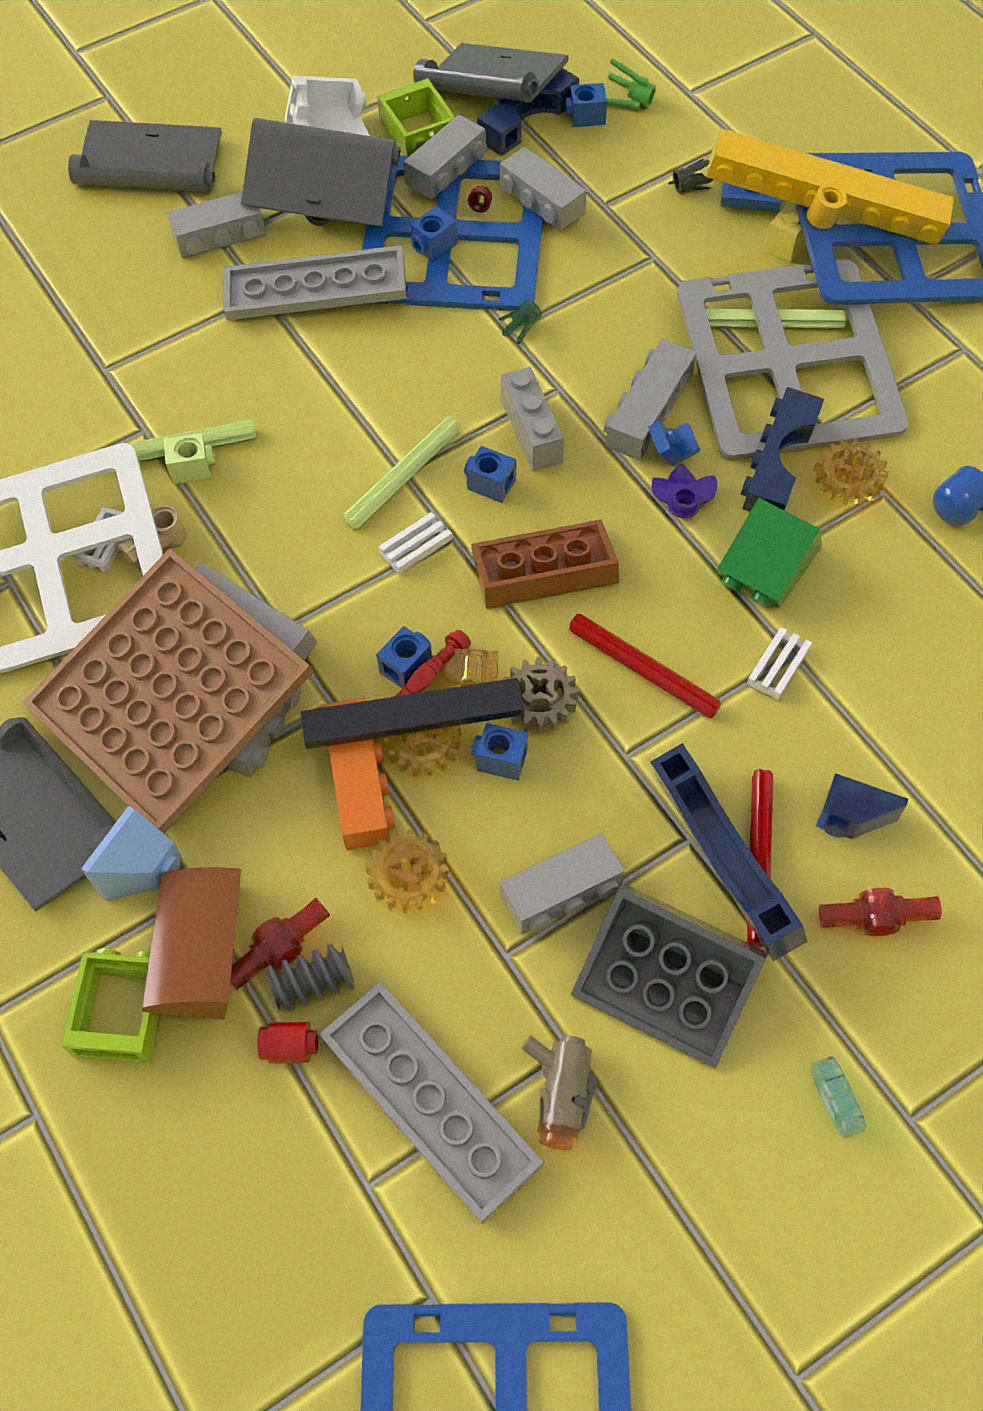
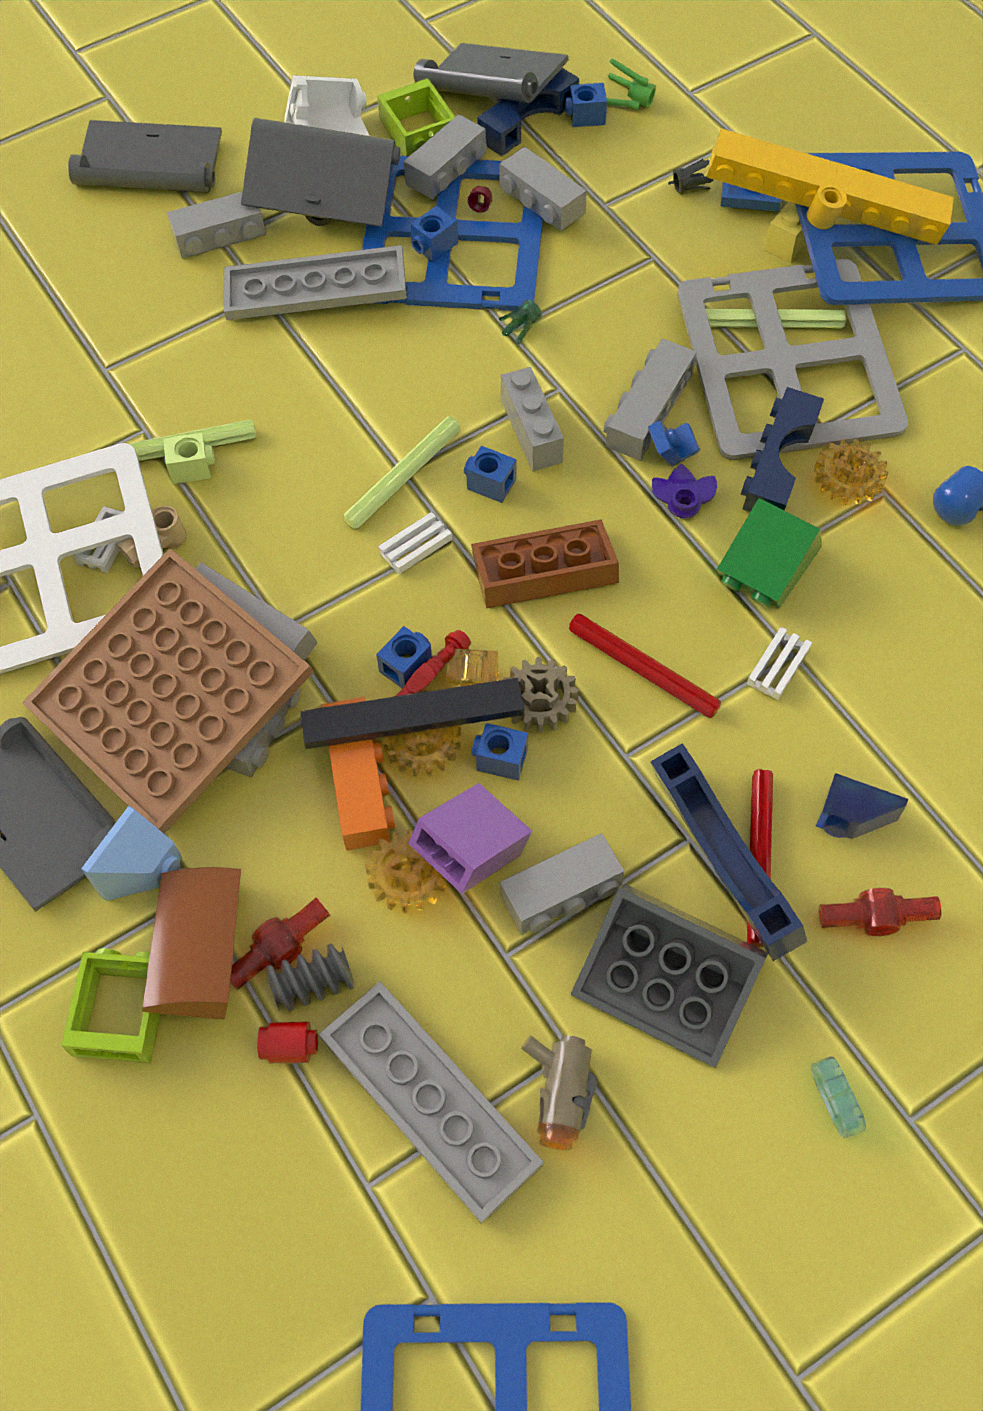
none -> medium lavender brick [408,783,532,894]

